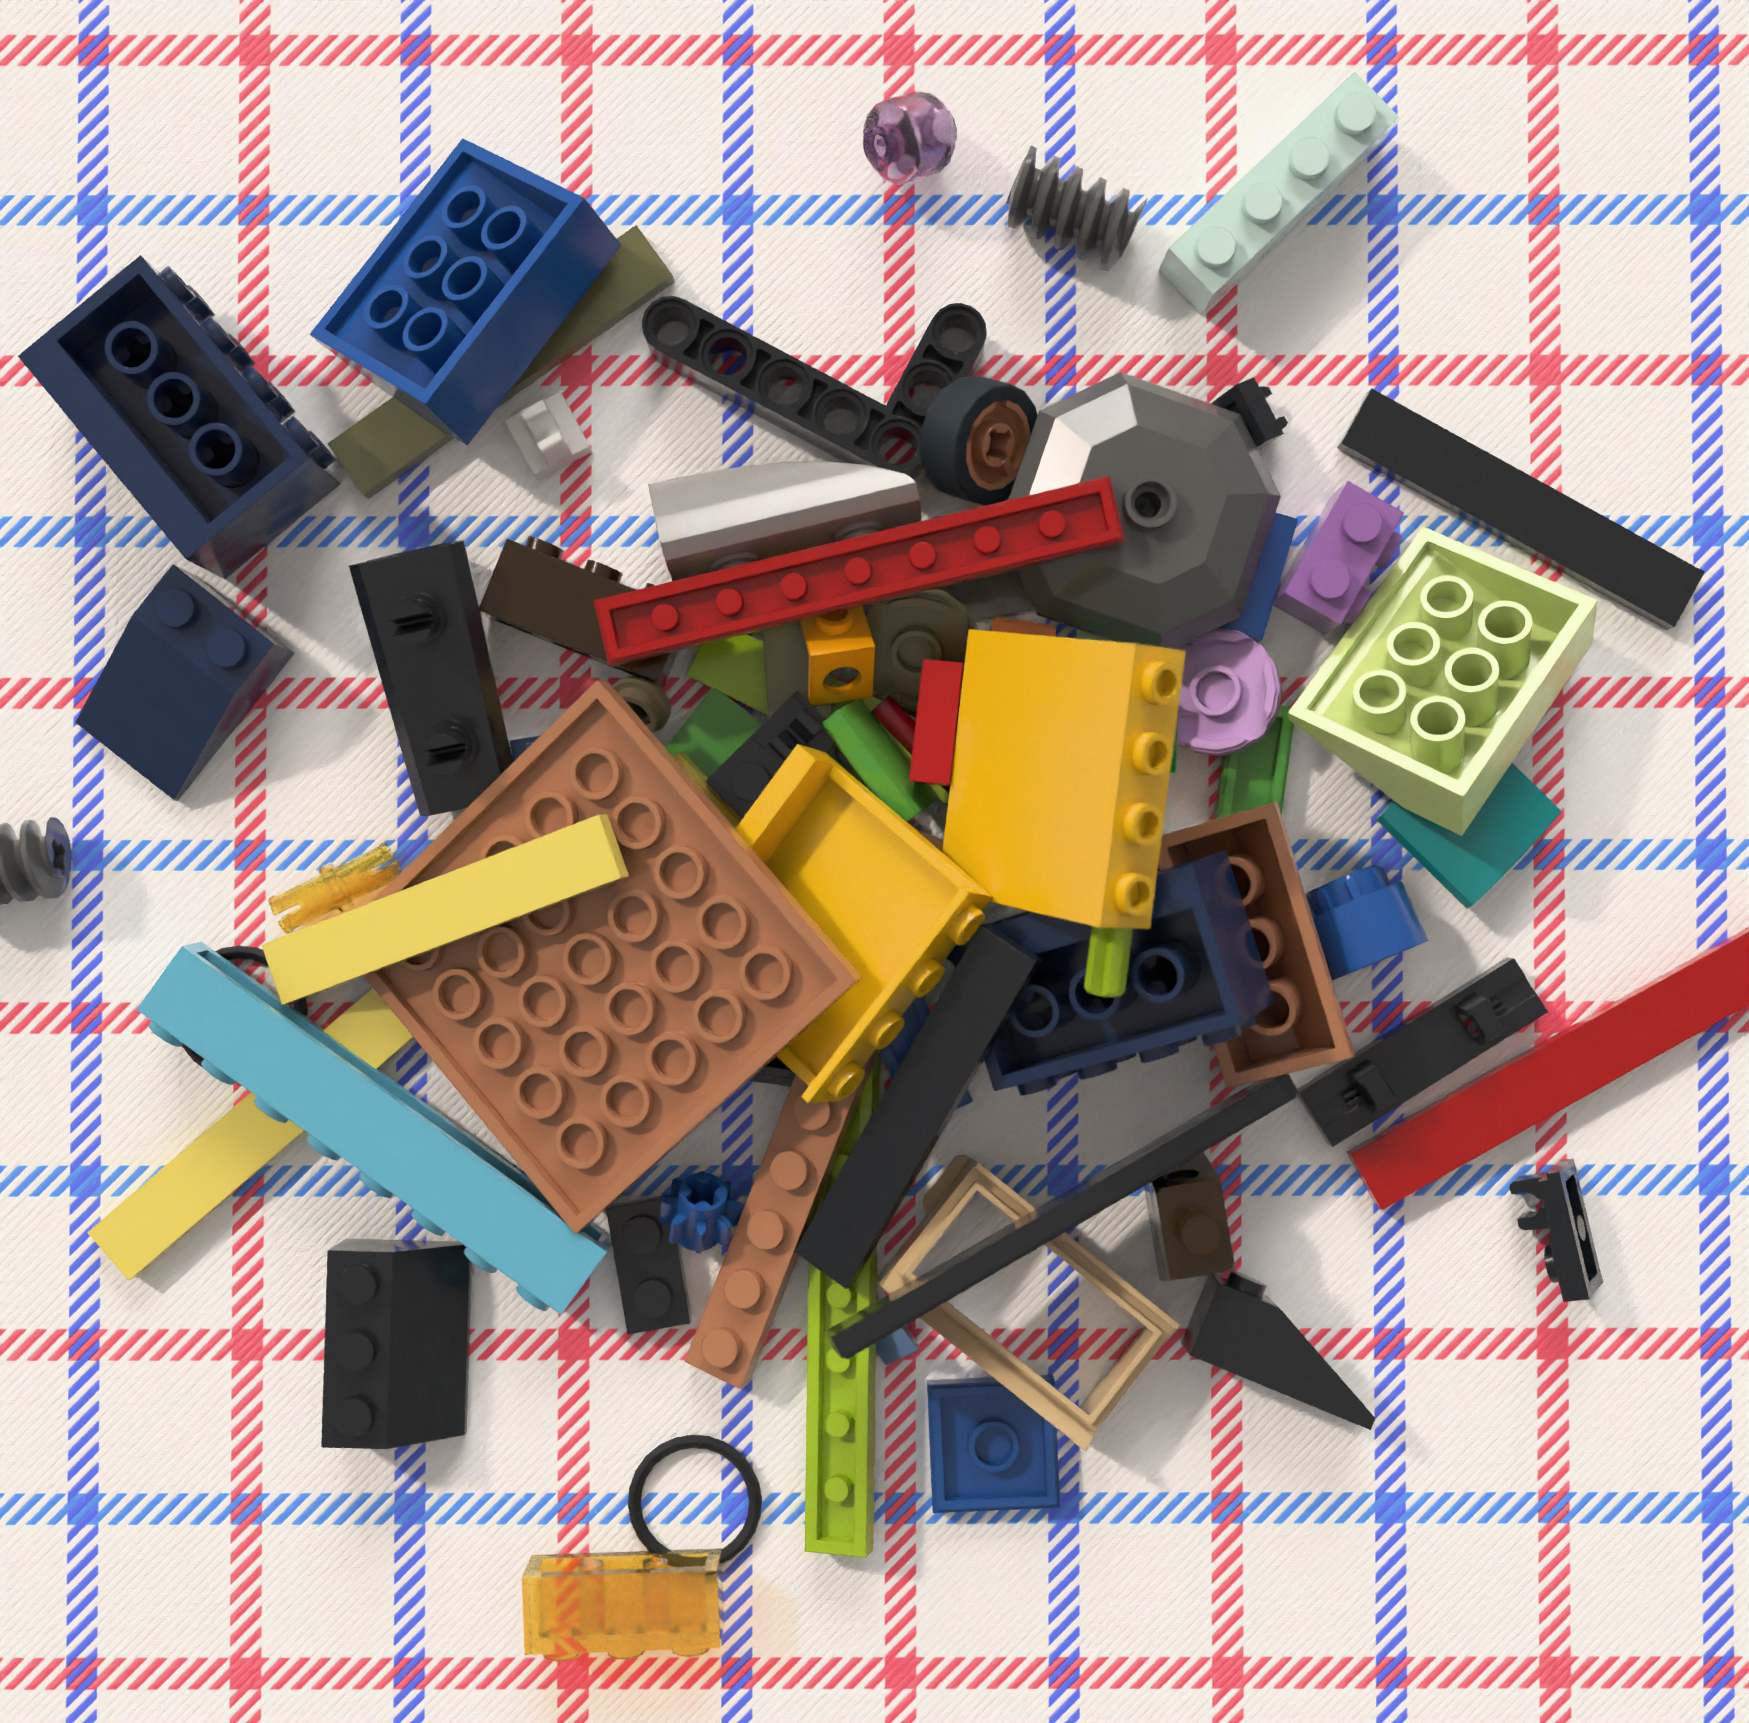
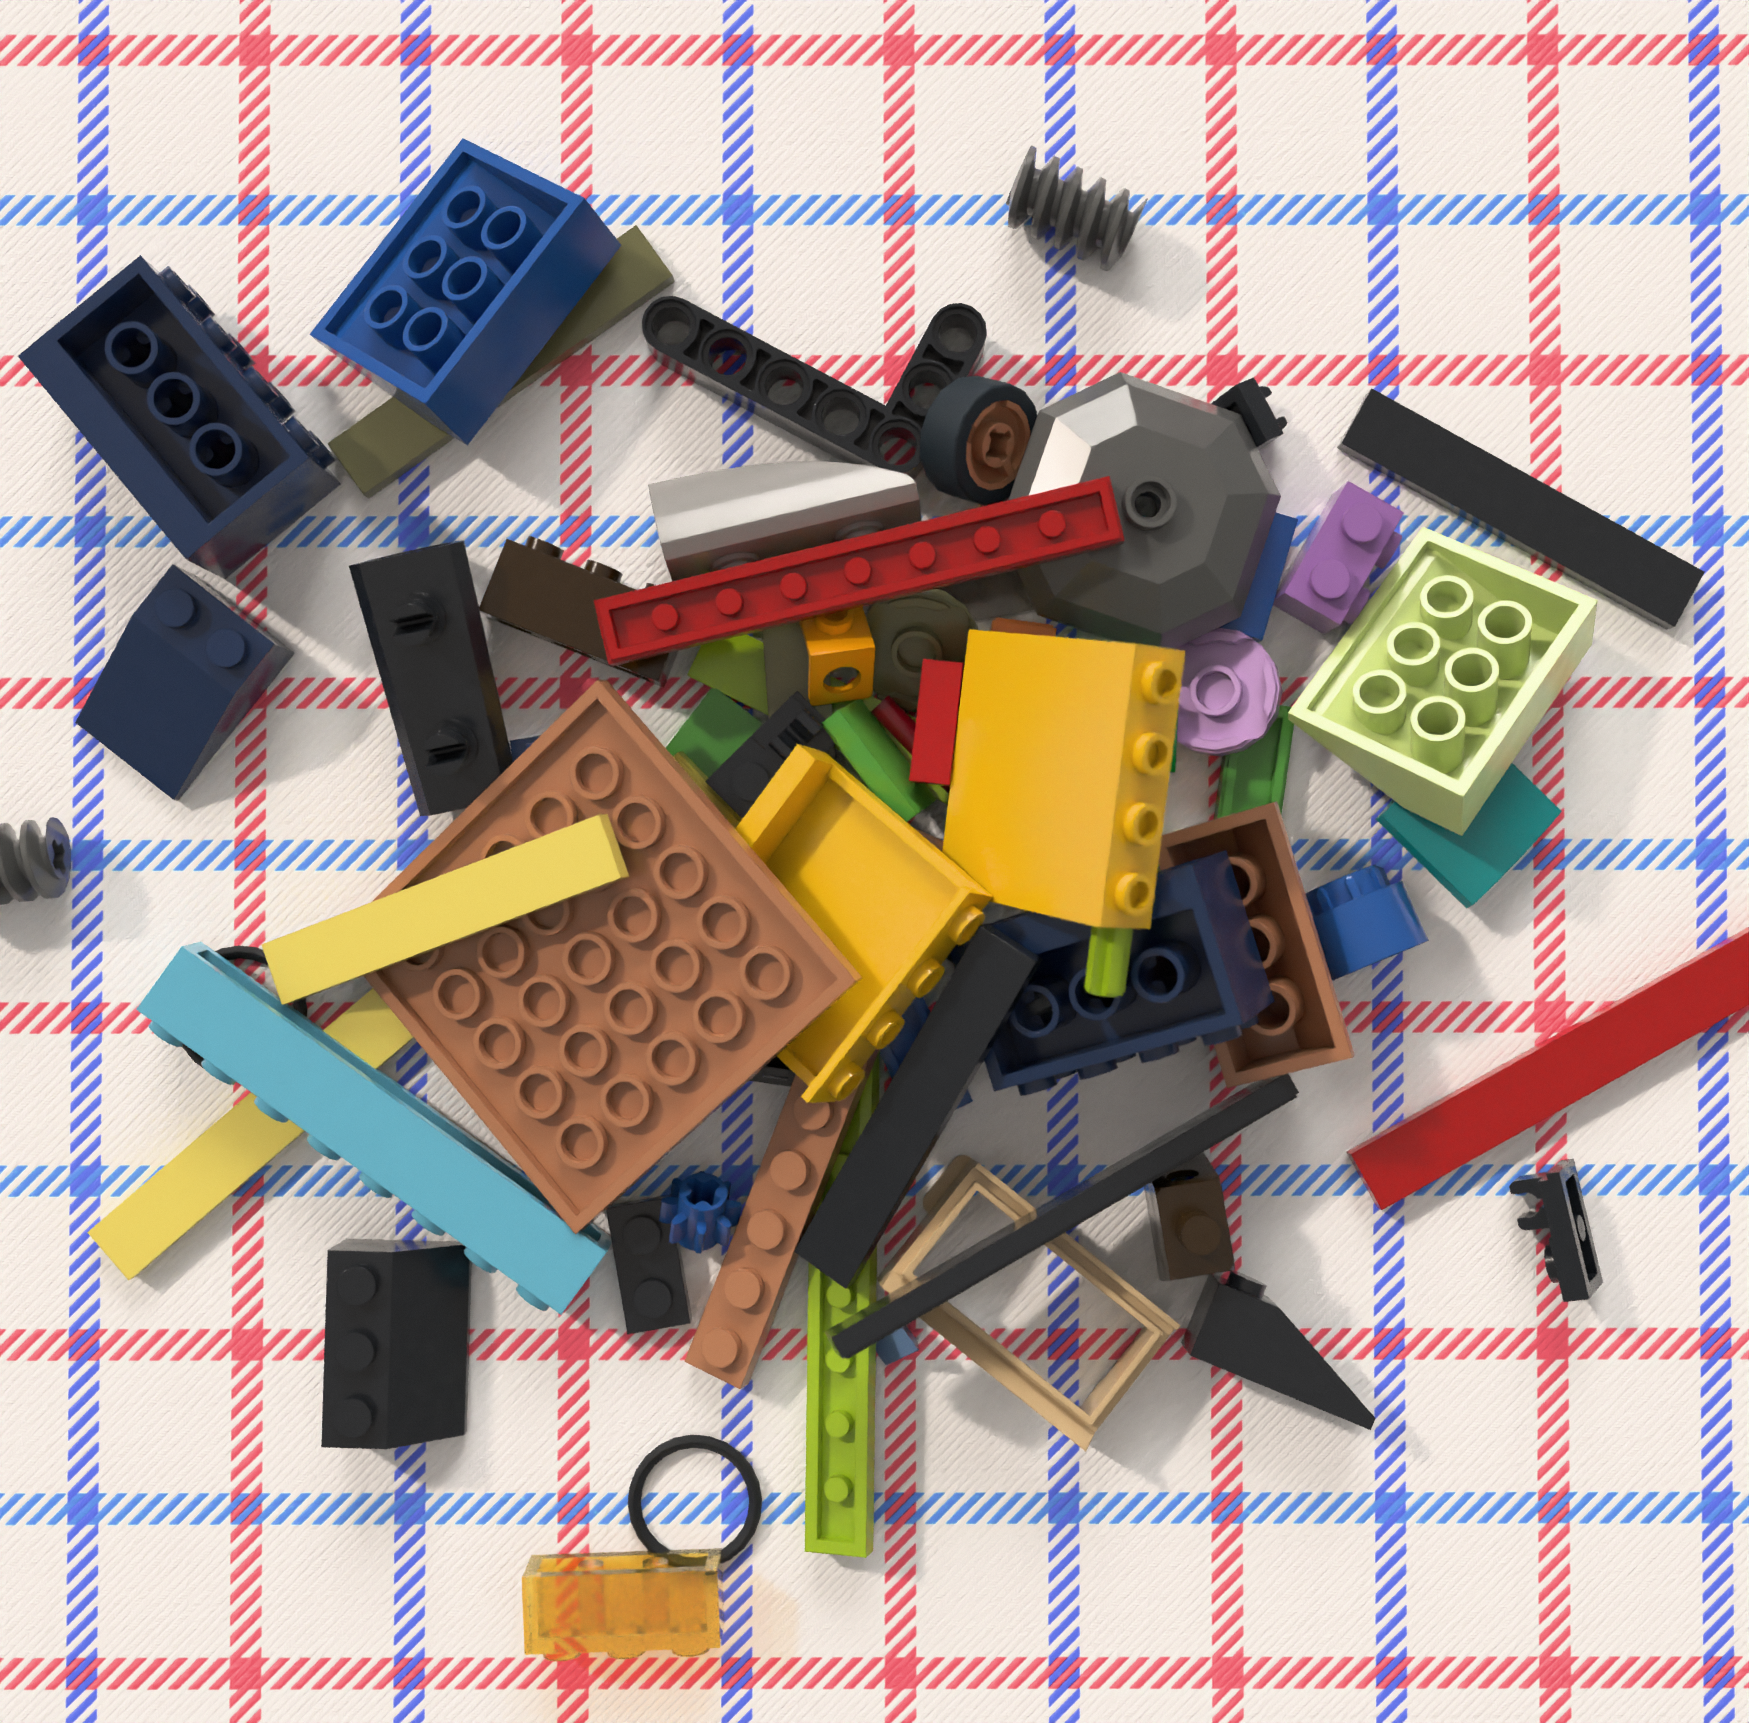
clear yellow pin [268,842,402,934] -> none
white tile [505,391,593,480] -> none
dark tan plate [613,676,671,733] -> none
clear purple head [863,91,957,184] -> none
blue tile [927,1375,1060,1513] -> none
light aqua brick [1158,71,1399,316] -> none
black hinge [1296,957,1548,1147] -> none

